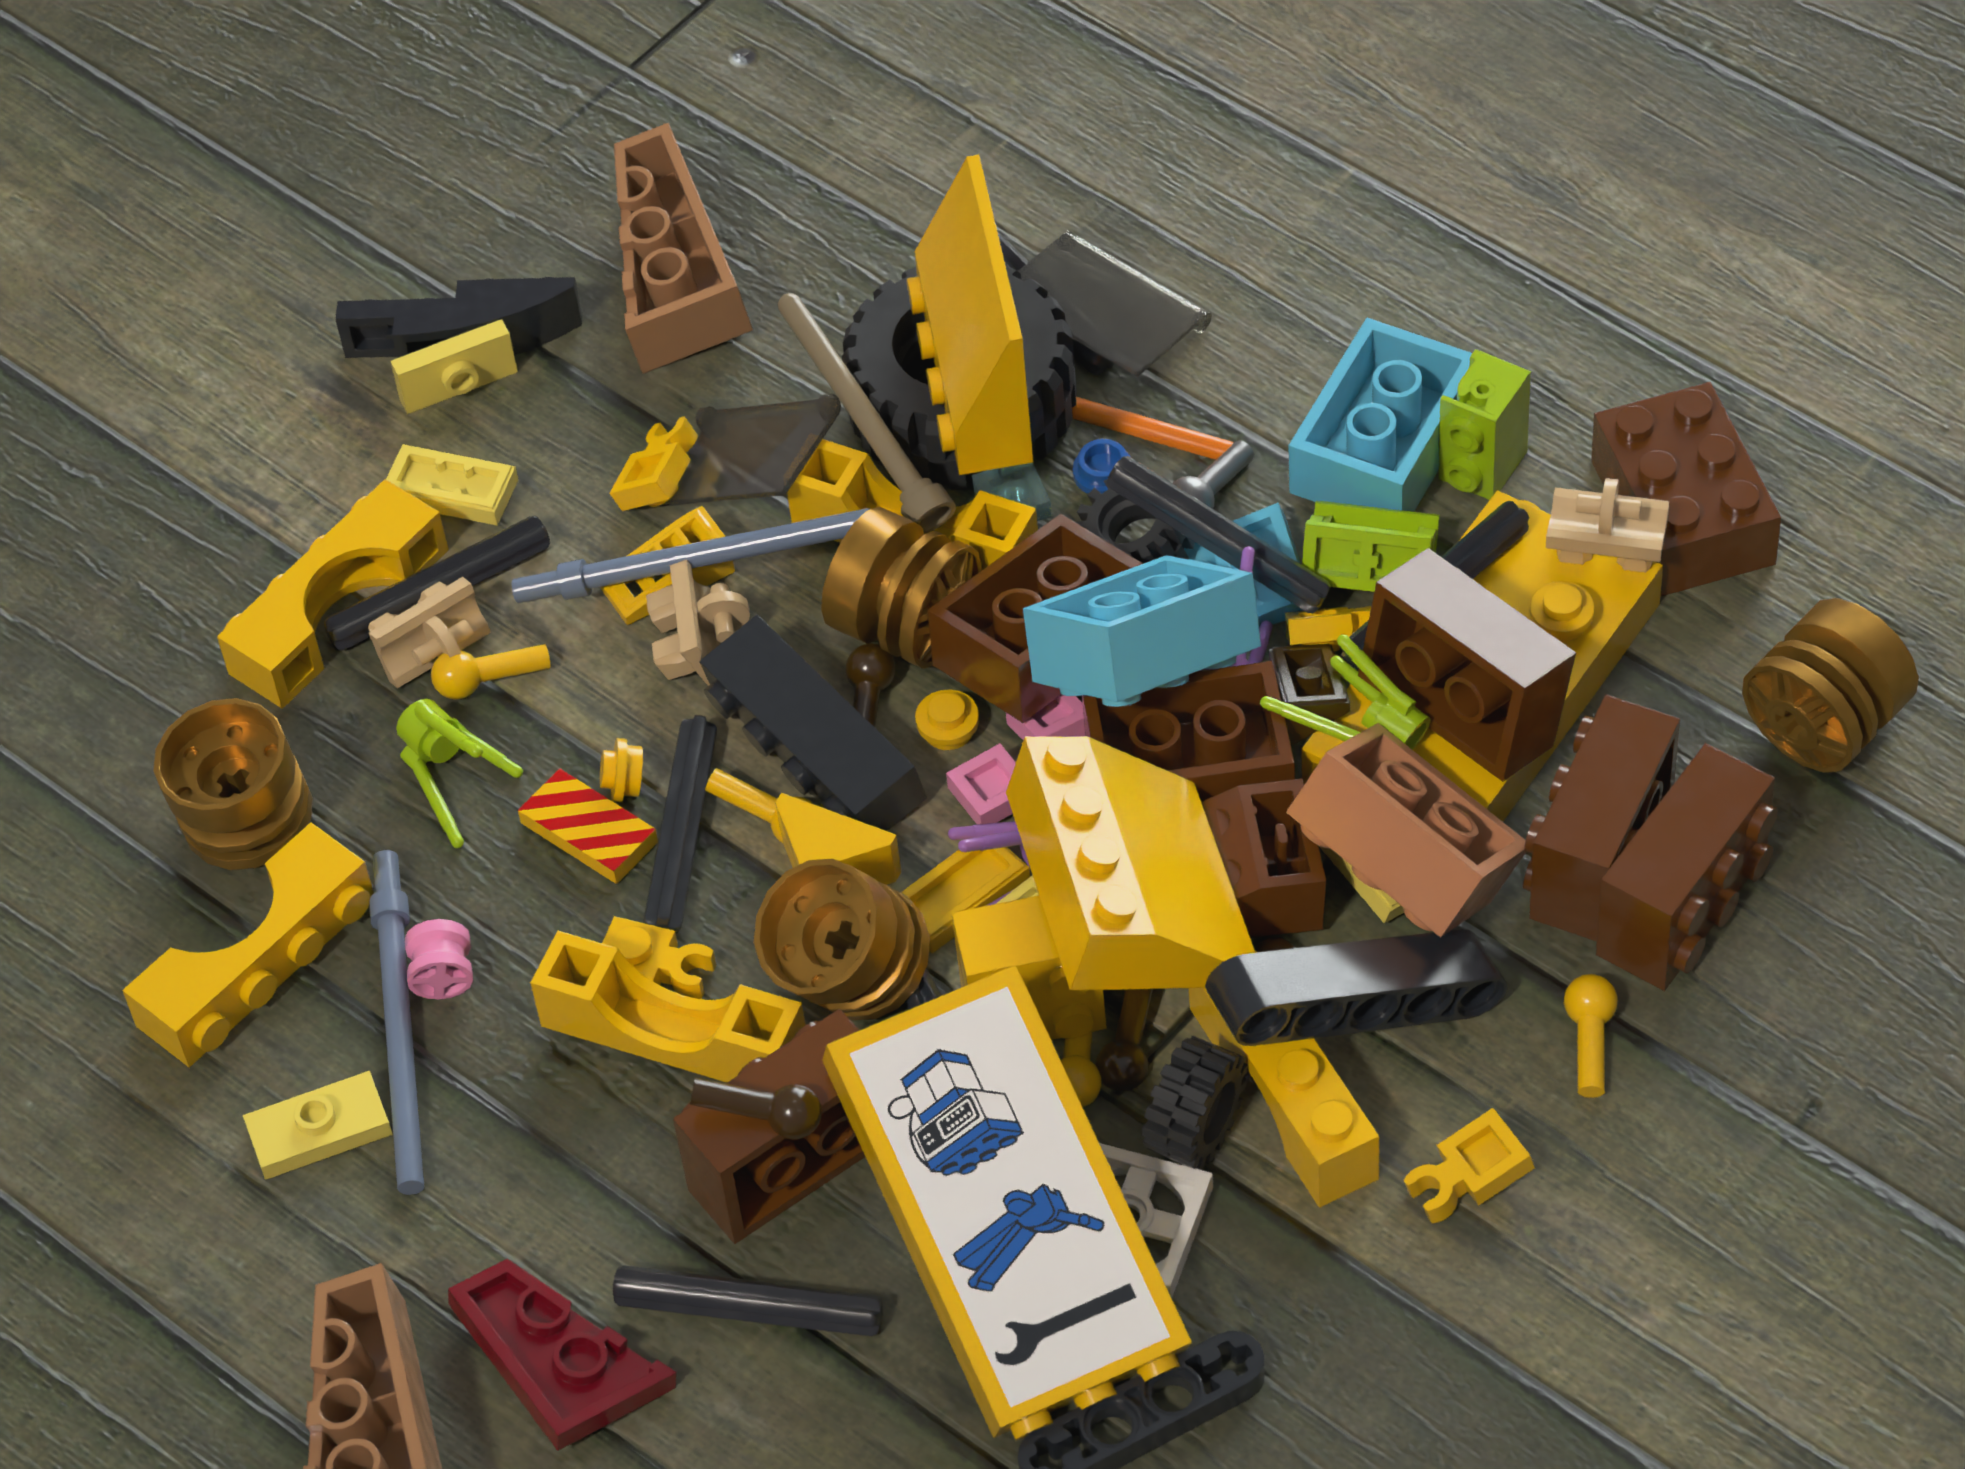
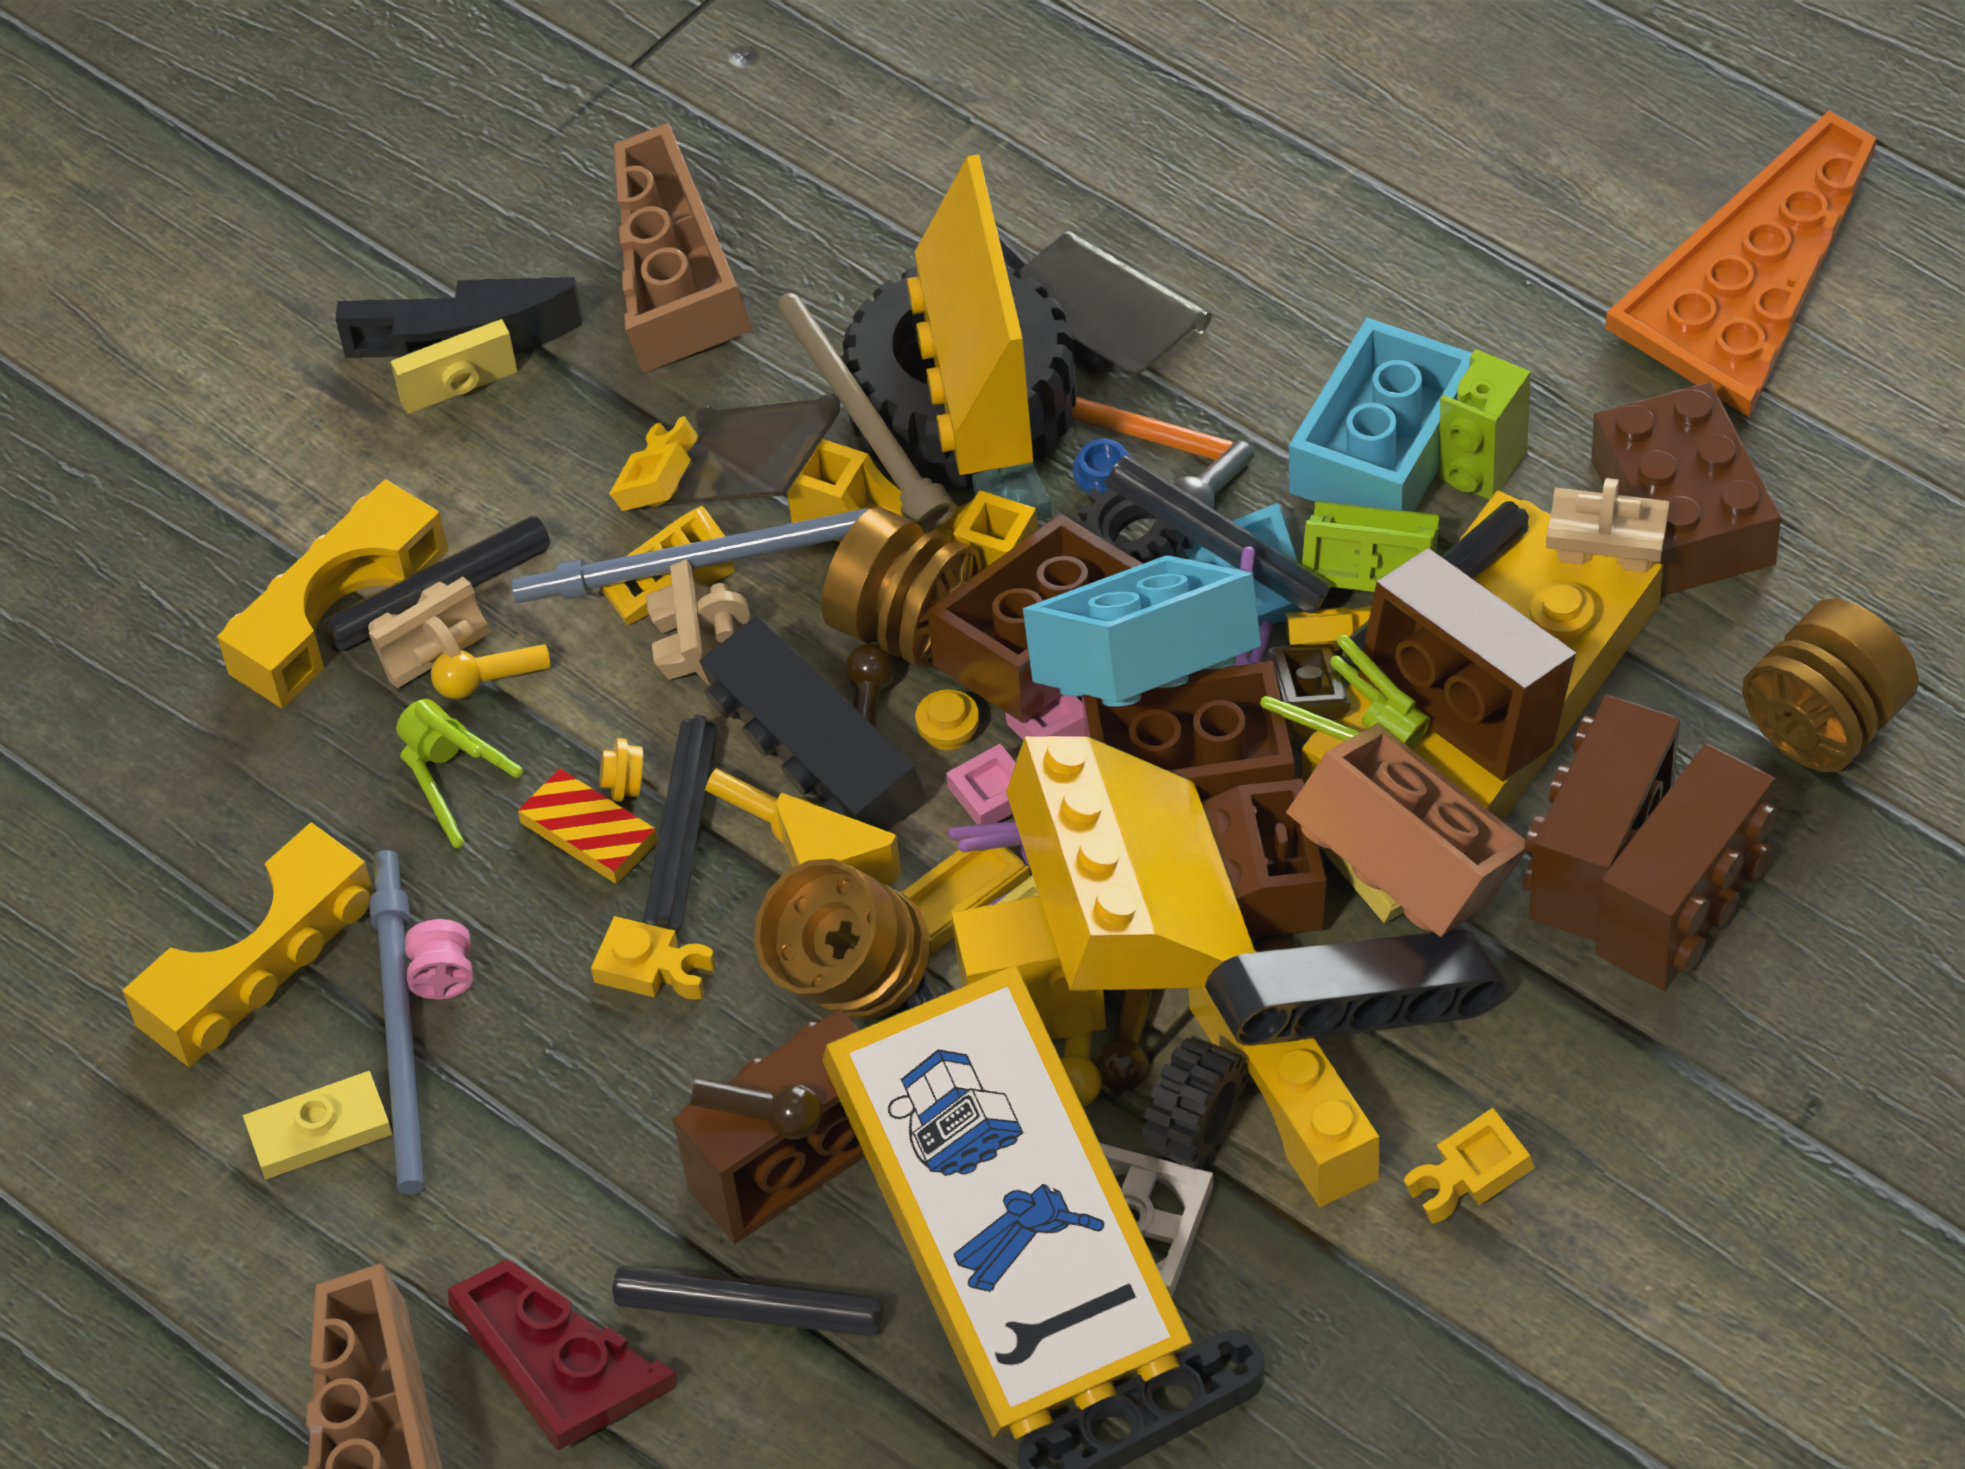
pearl gold wheel [153,698,313,870] -> none
light yellow plate [386,444,518,526] -> none
yellow arch [530,931,805,1083] -> none
yellow bar [1564,974,1618,1098] -> none
none -> orange wing [1605,110,1876,418]

